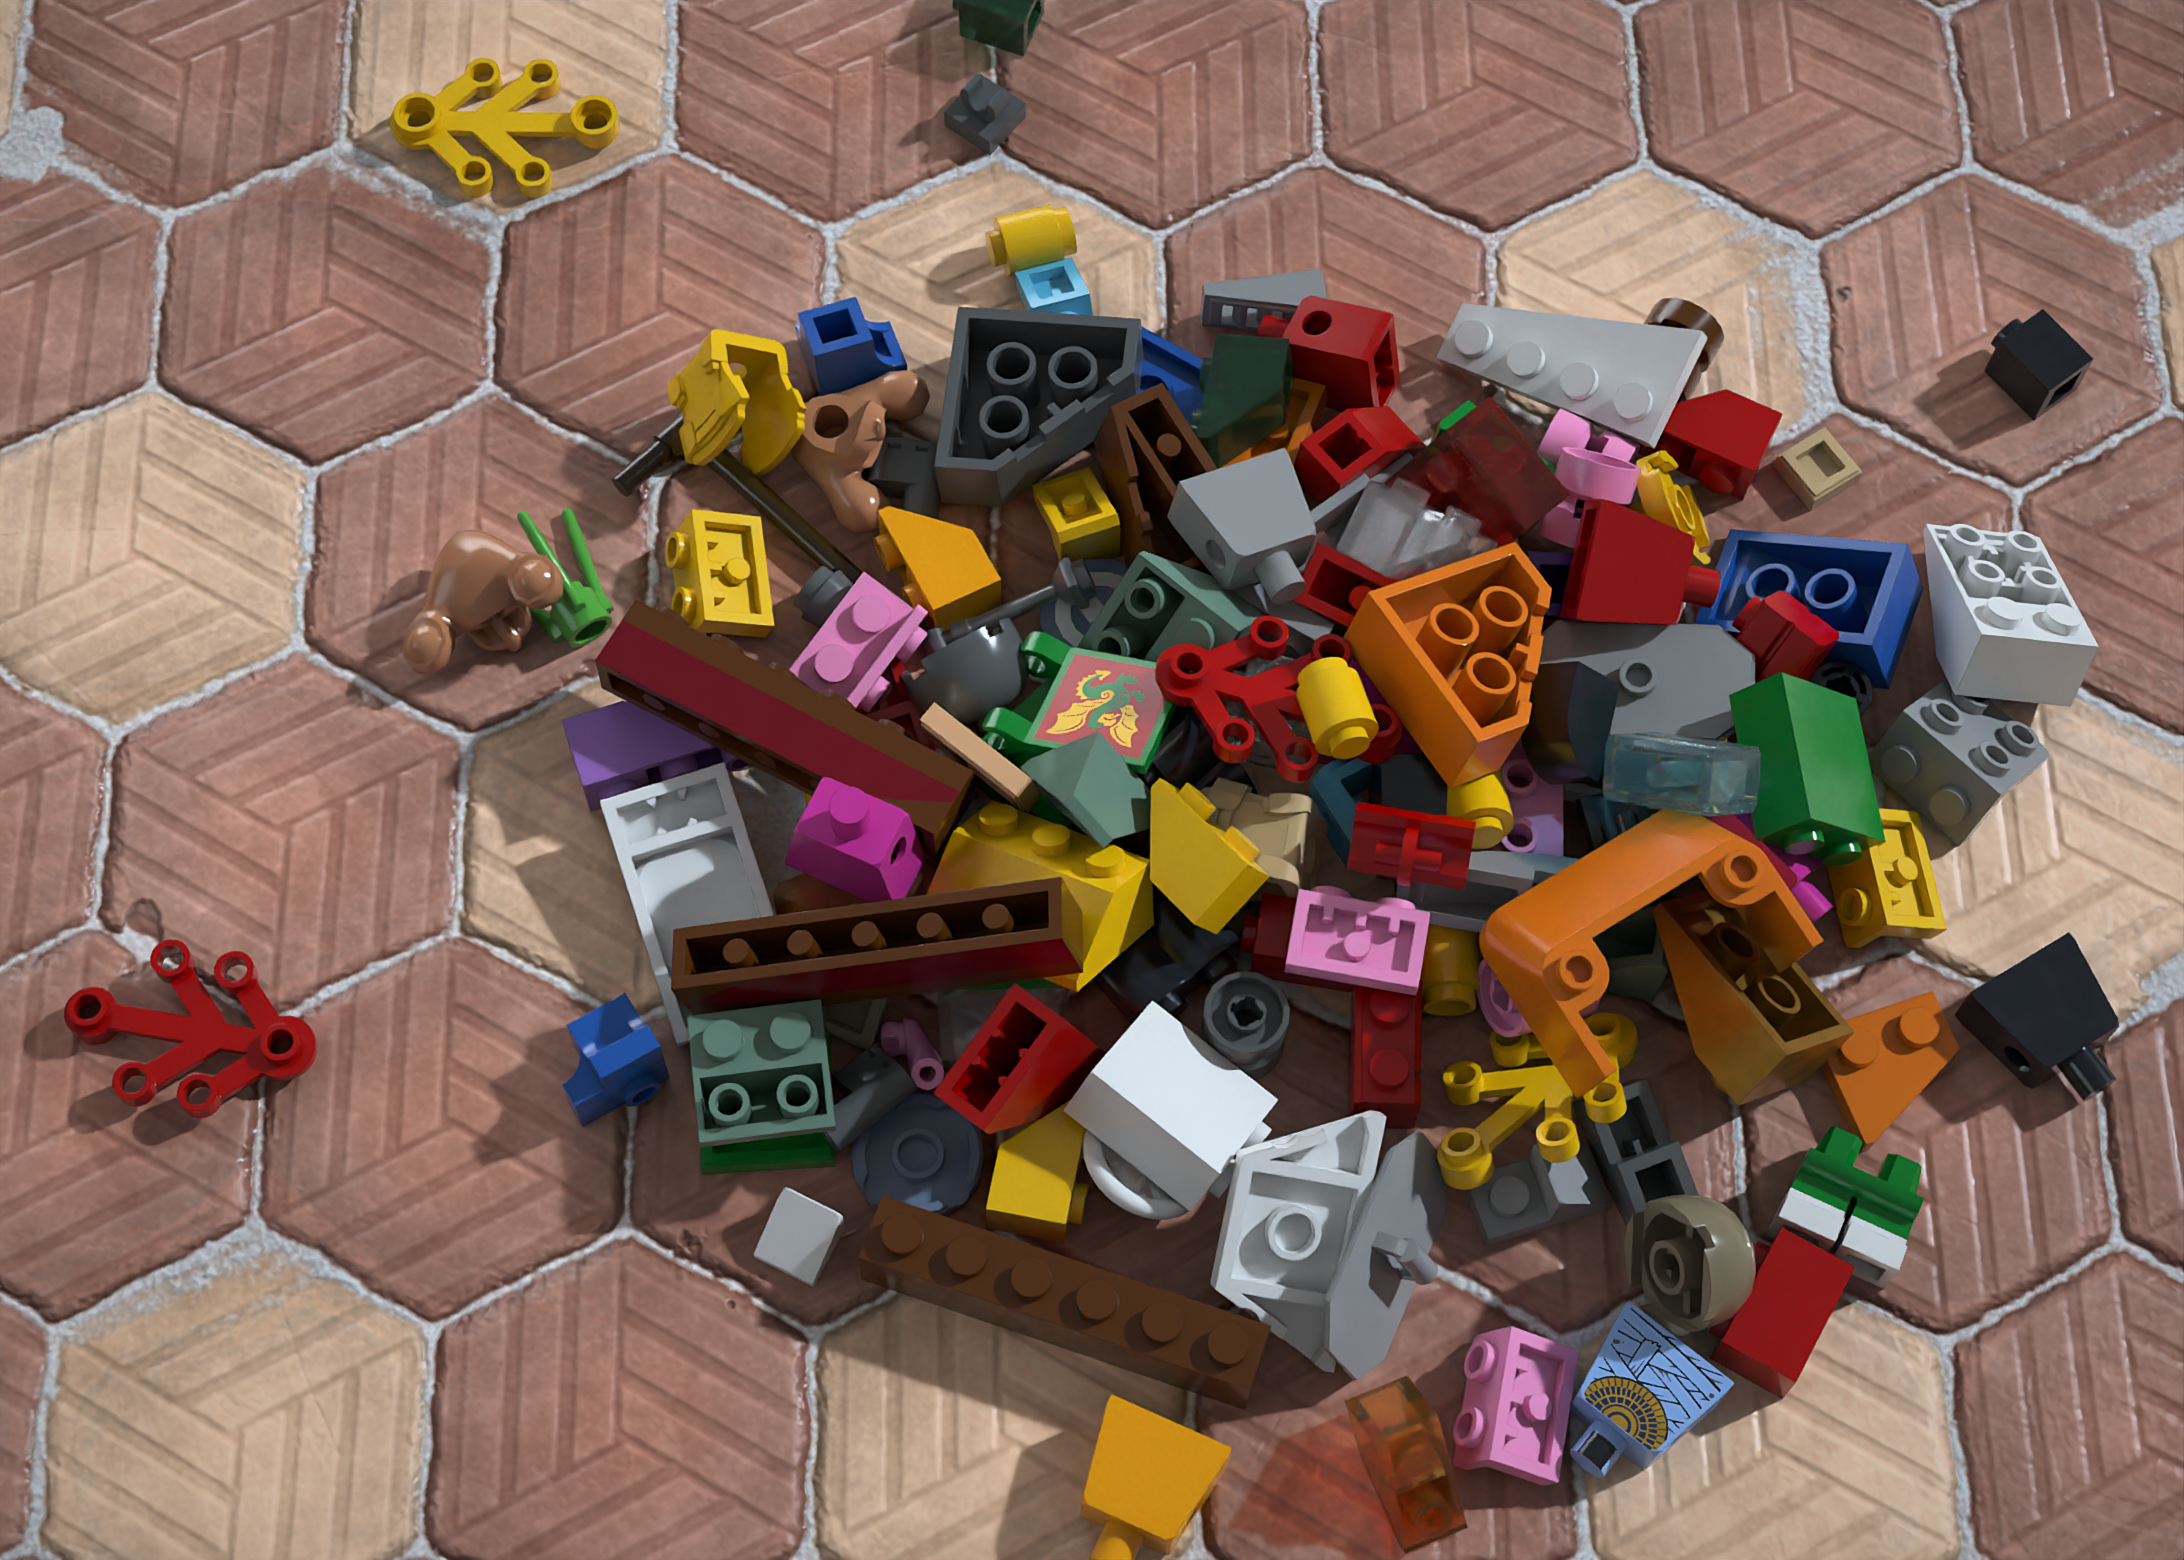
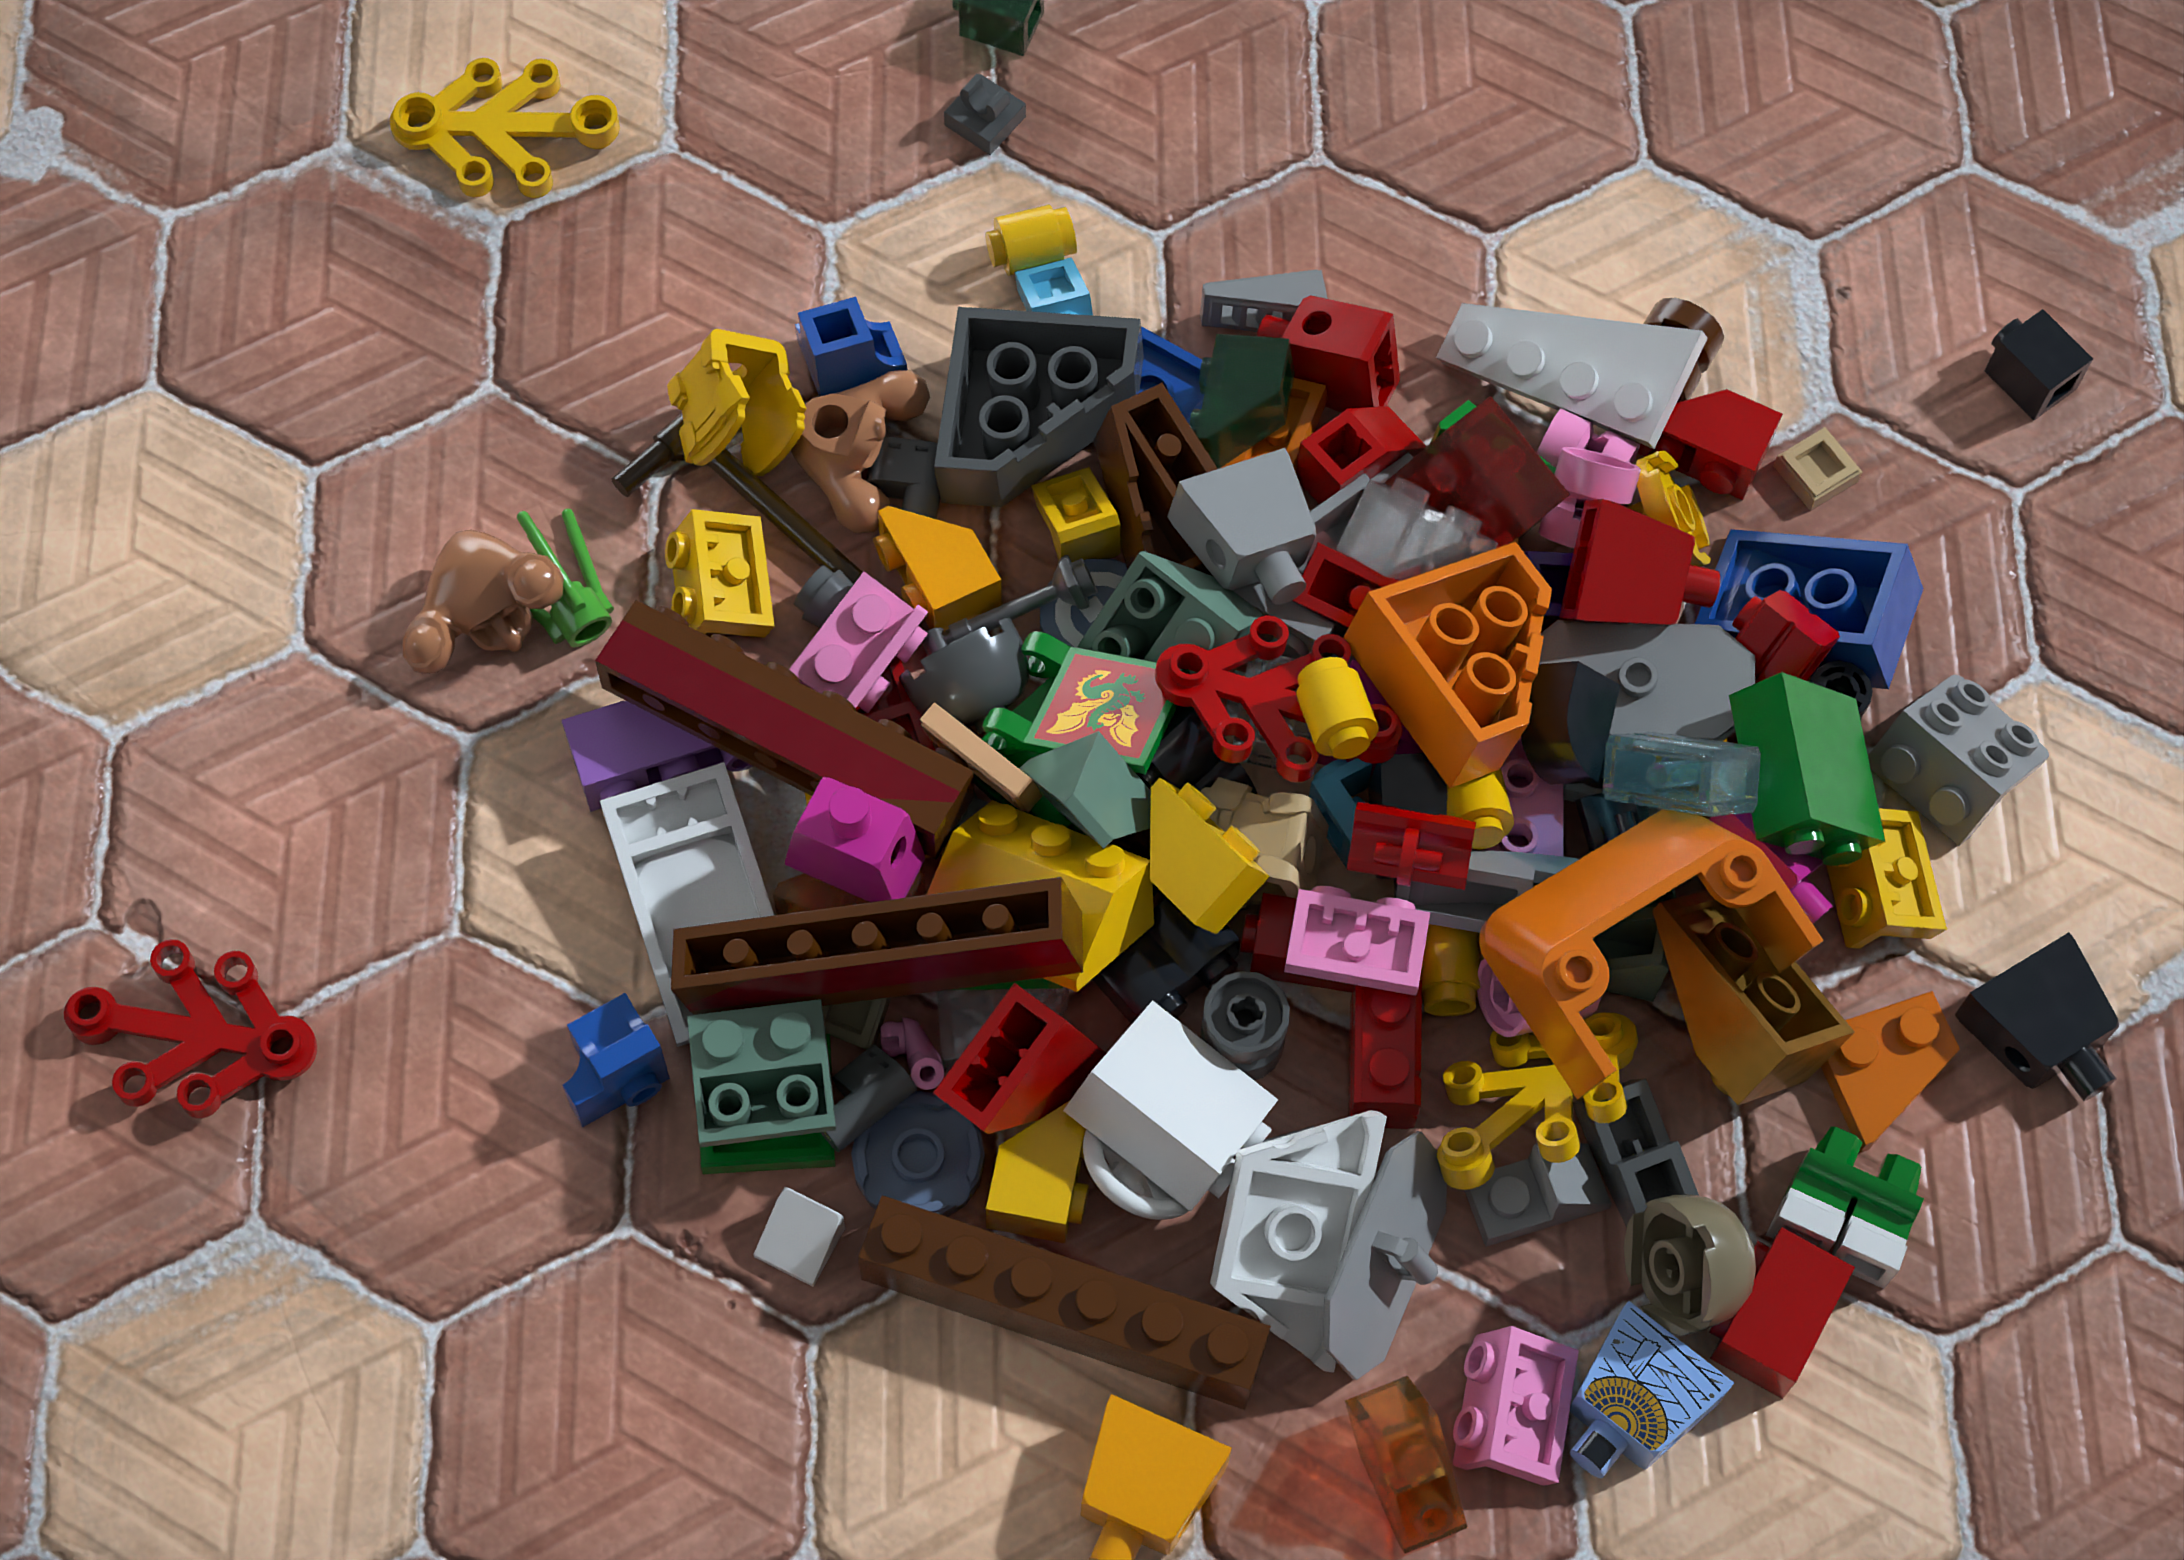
white slope [1923,524,2099,707] -> none

